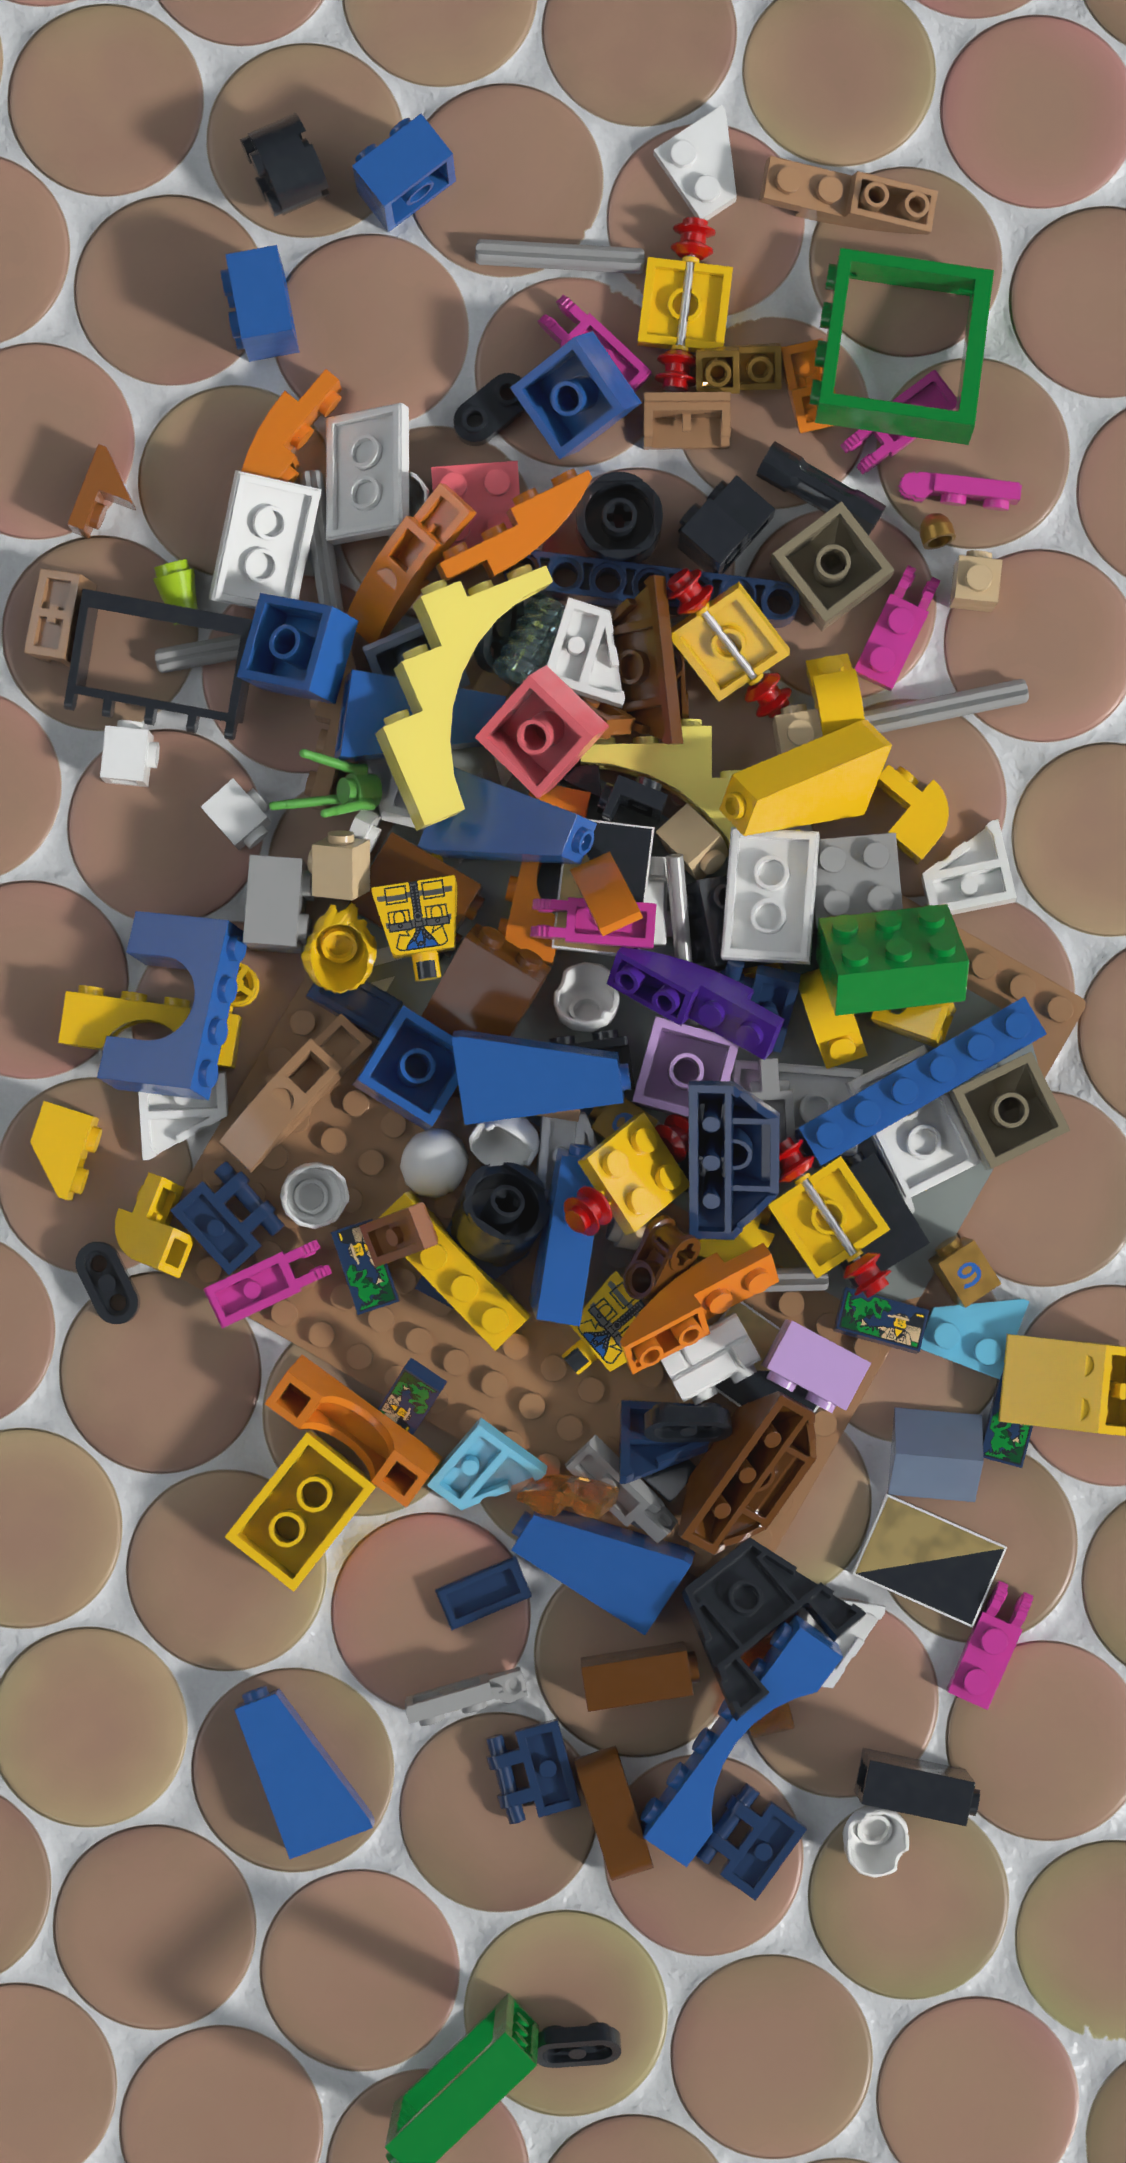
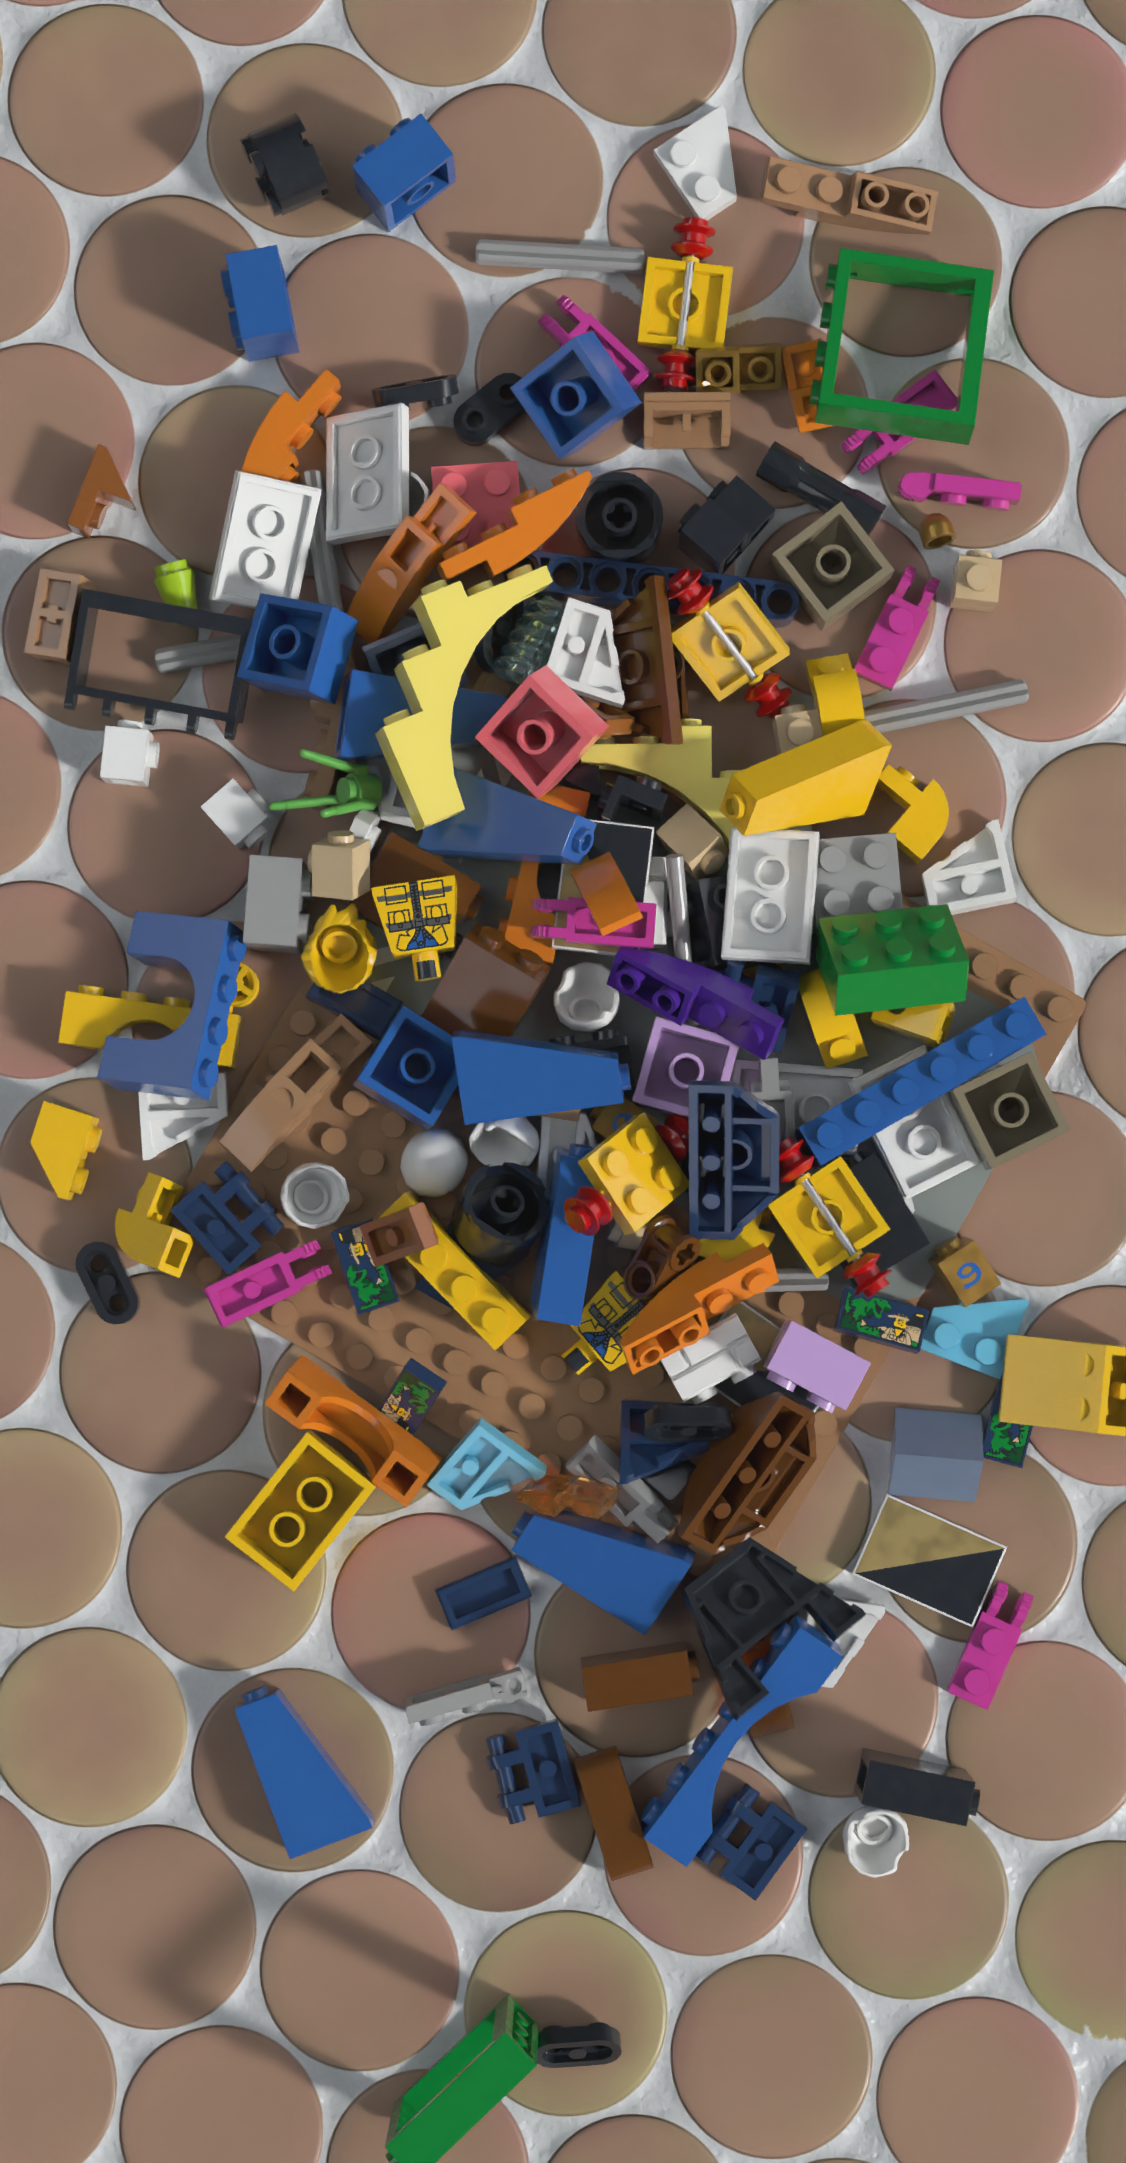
none -> black plate [372,374,459,410]

